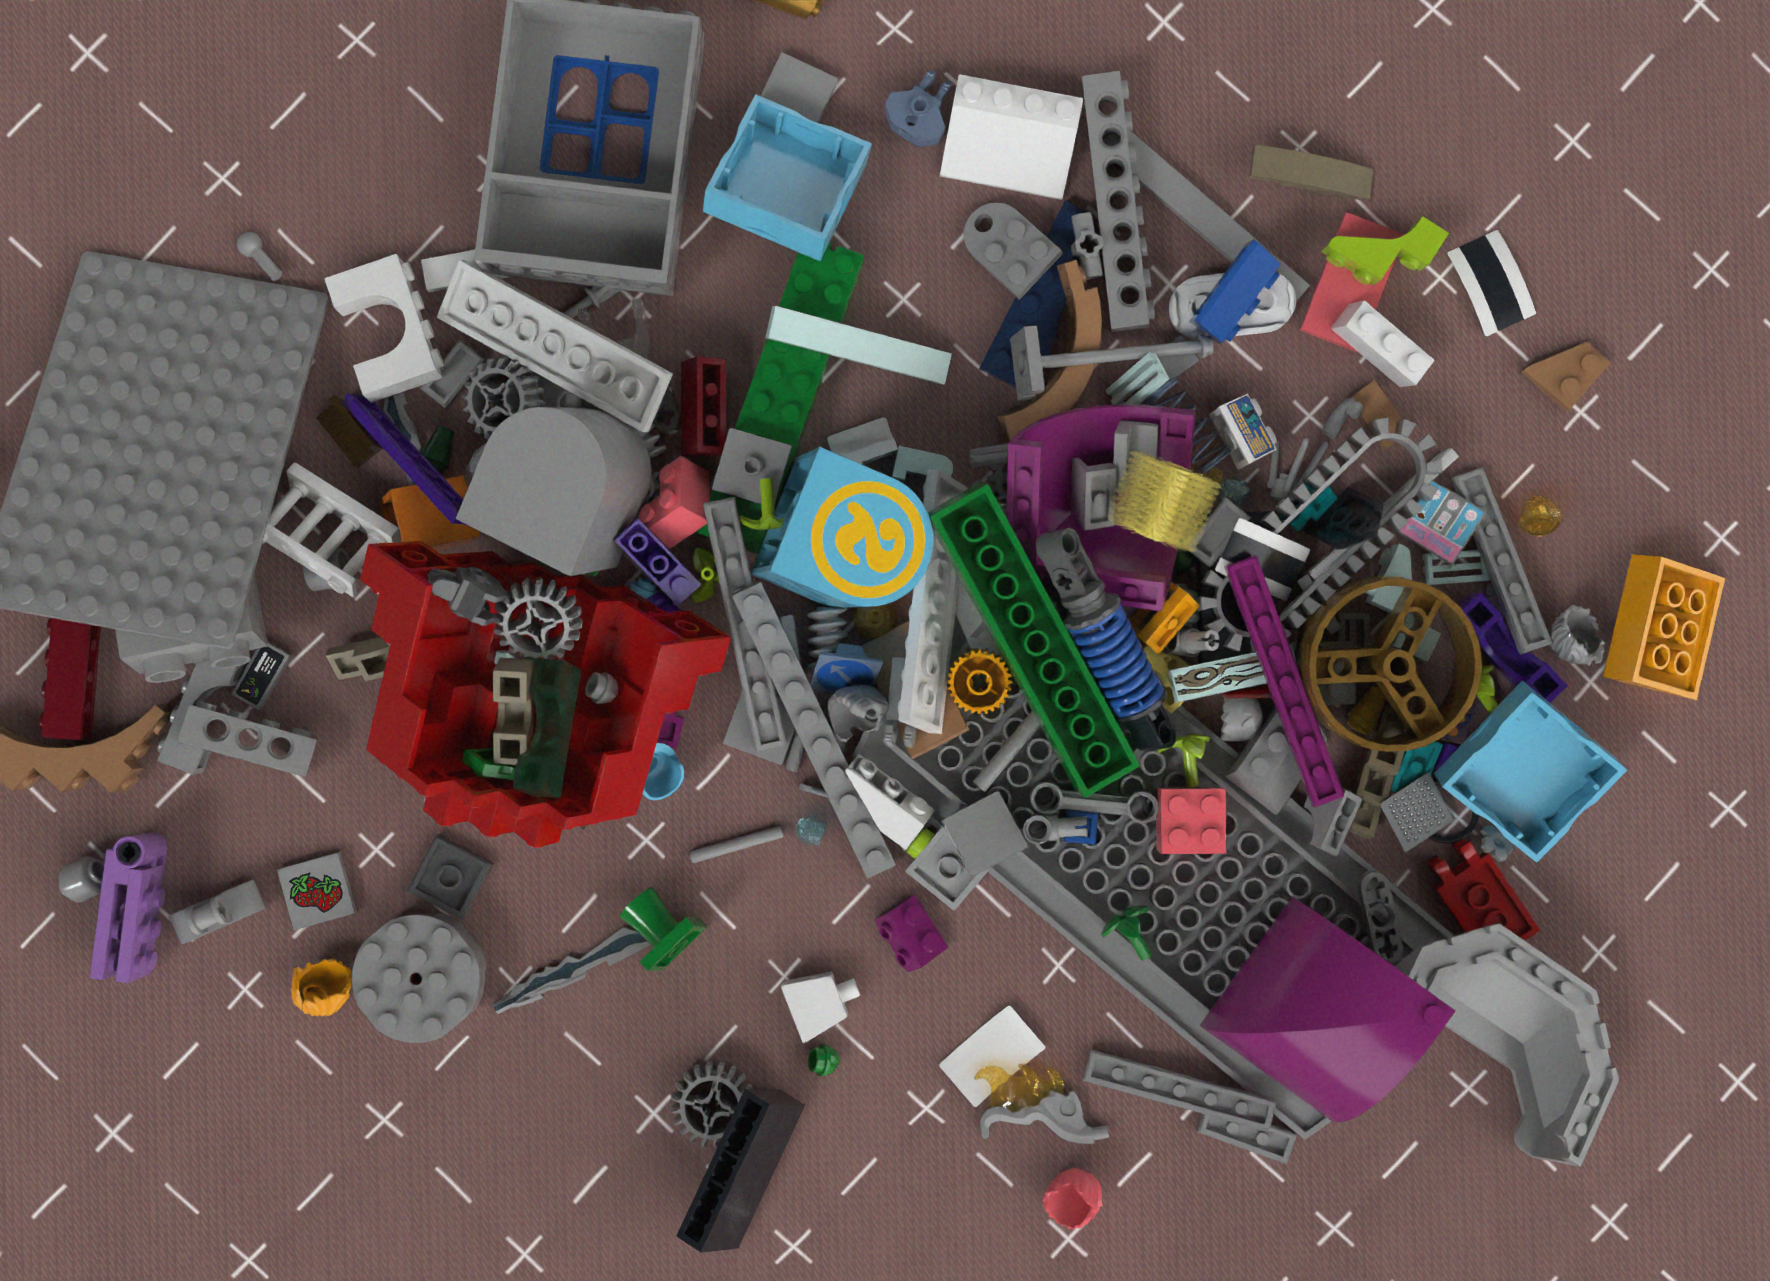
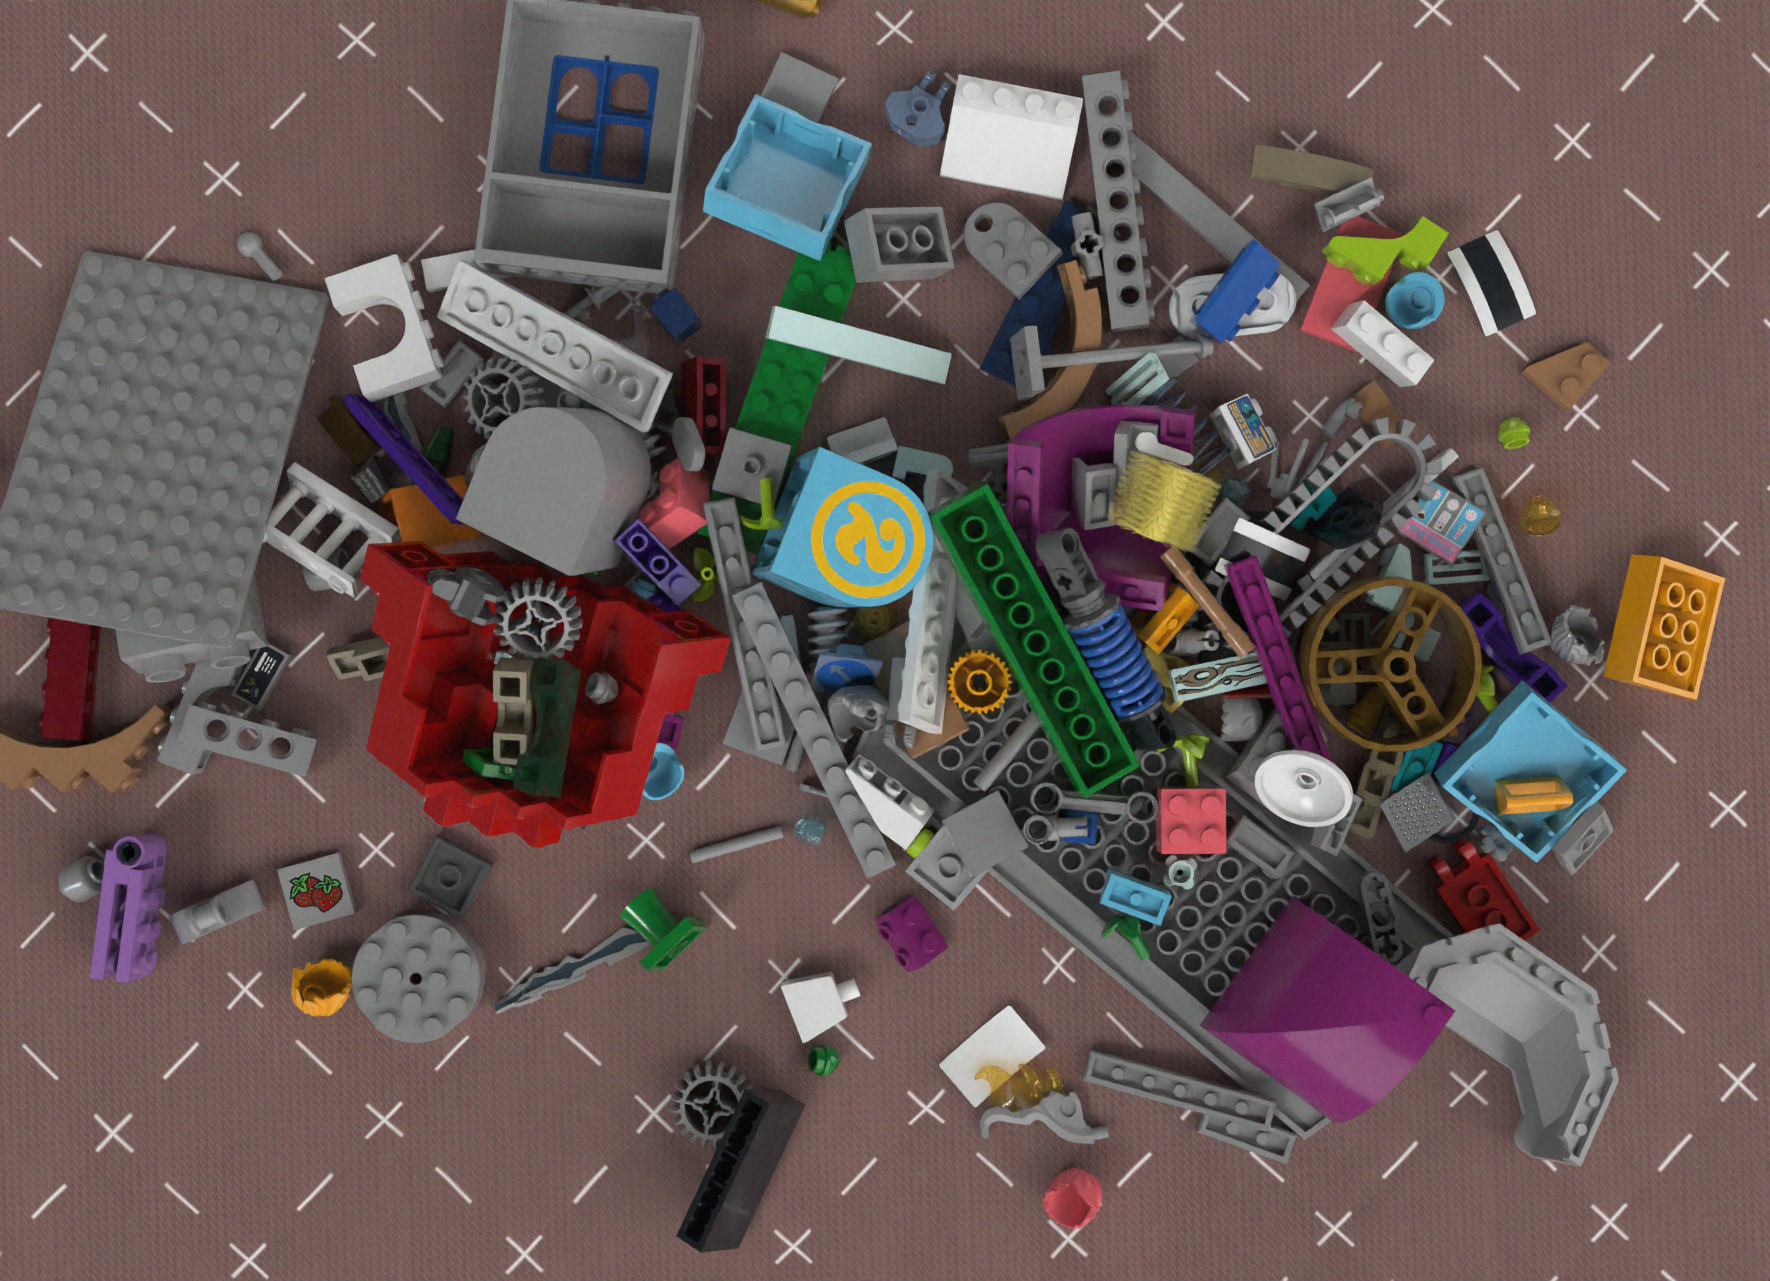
none -> clear smoke piece [350,454,394,502]
none -> dark blue brick [650,288,703,346]
none -> light grey tile [672,417,705,472]
none -> light grey brick [844,207,955,283]
none -> medium azure panel [1099,868,1172,926]
none -> white sticker [1135,432,1193,466]
none -> medium nougat piece [1160,546,1256,659]
none -> light aqua plate [1163,855,1197,890]
none -> light grey tile [1226,814,1295,878]
none -> white dish [1255,750,1353,827]
none -> light grey hinge [1314,176,1384,232]
none -> medium azure helmet [1385,272,1445,329]
none -> light orange tile [1494,776,1573,815]
none -> lime plate [1498,417,1531,449]
none -> light grey tile [1552,802,1614,875]

